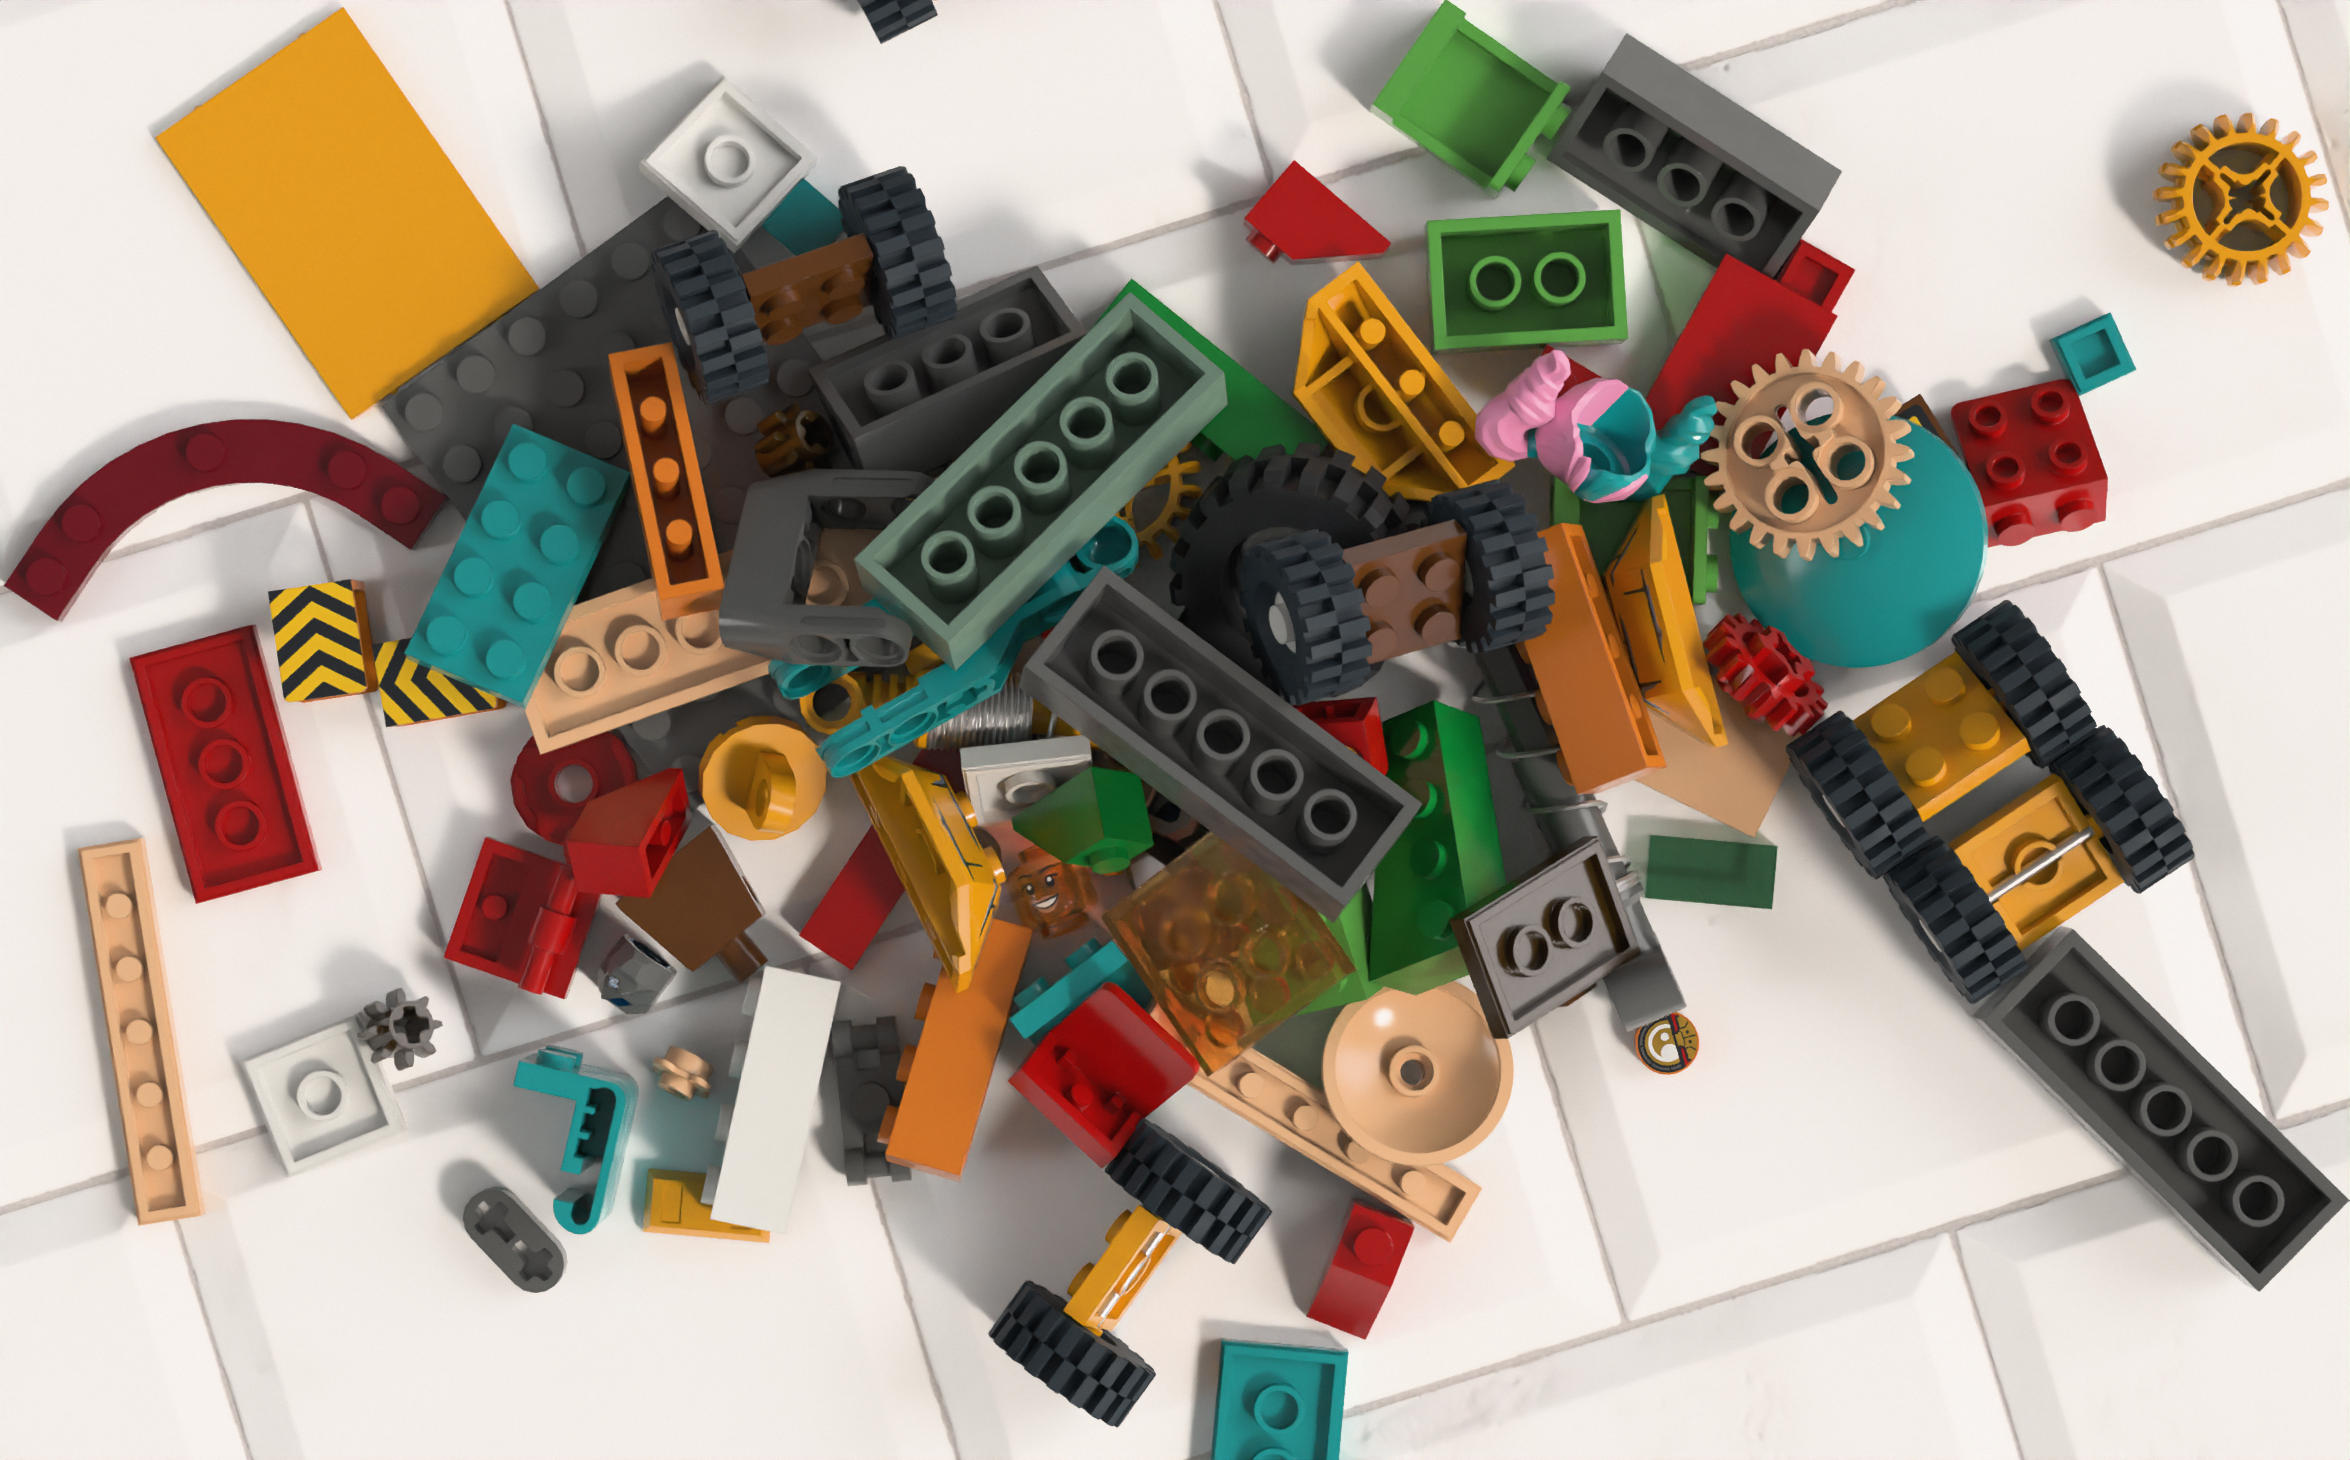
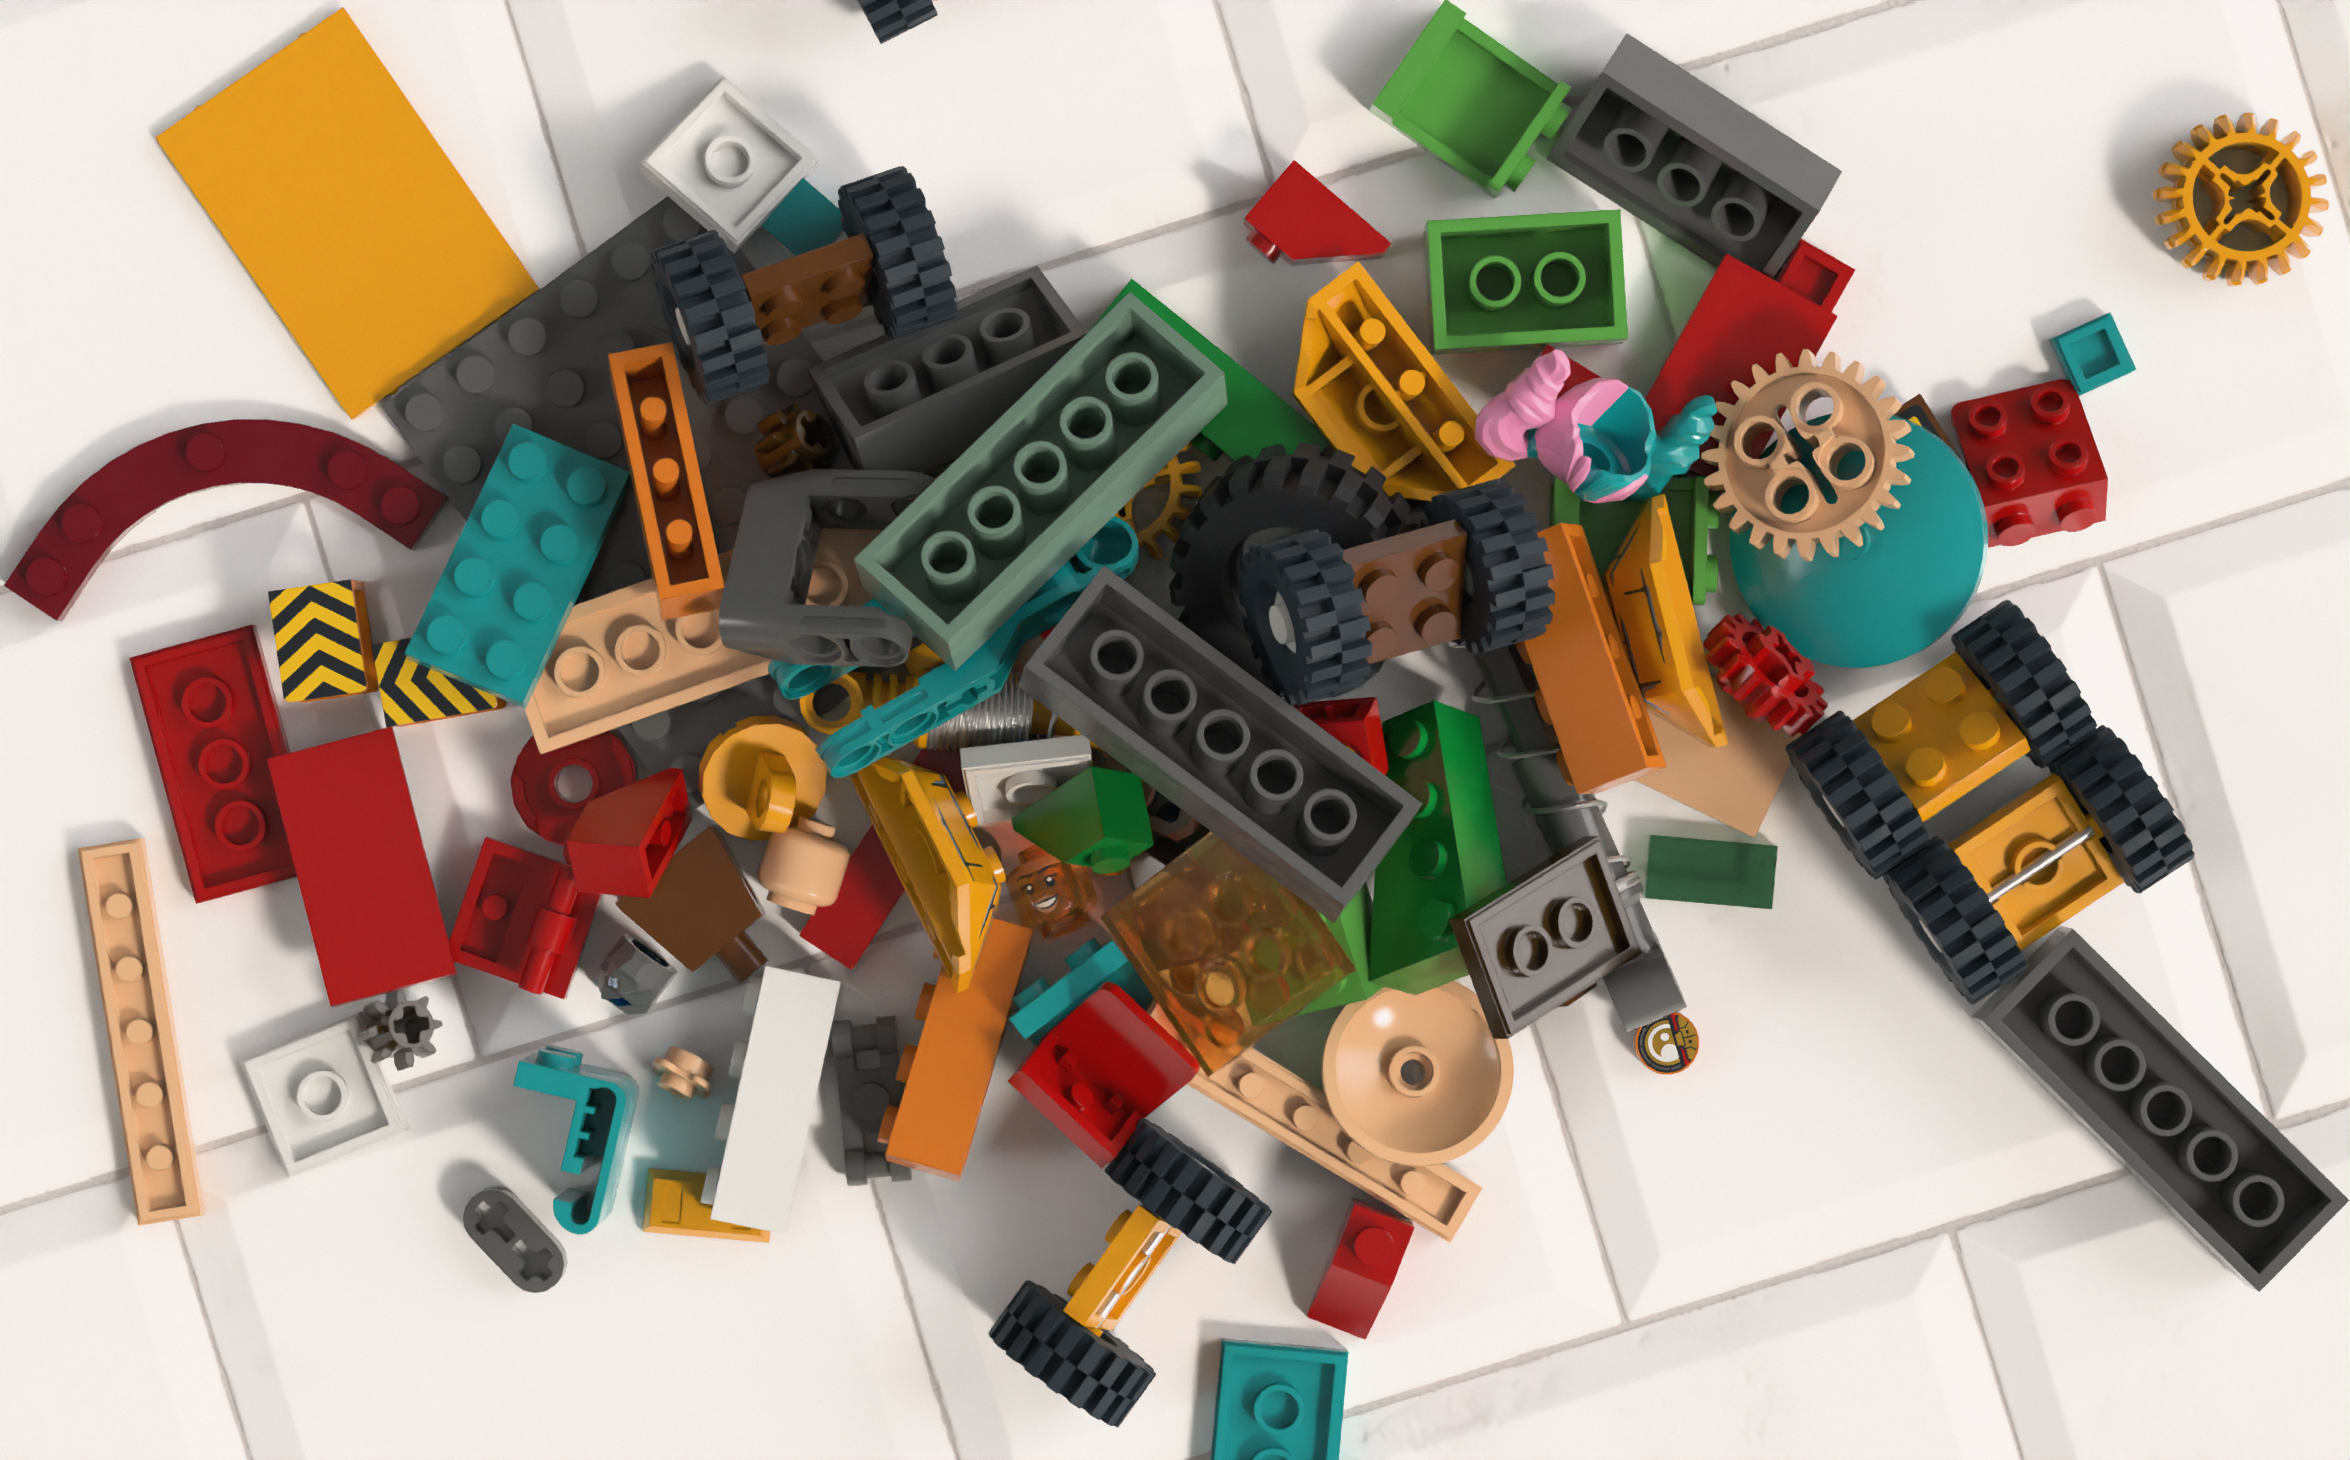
none -> red tile [267,727,458,1008]
none -> light nougat head [757,816,850,915]

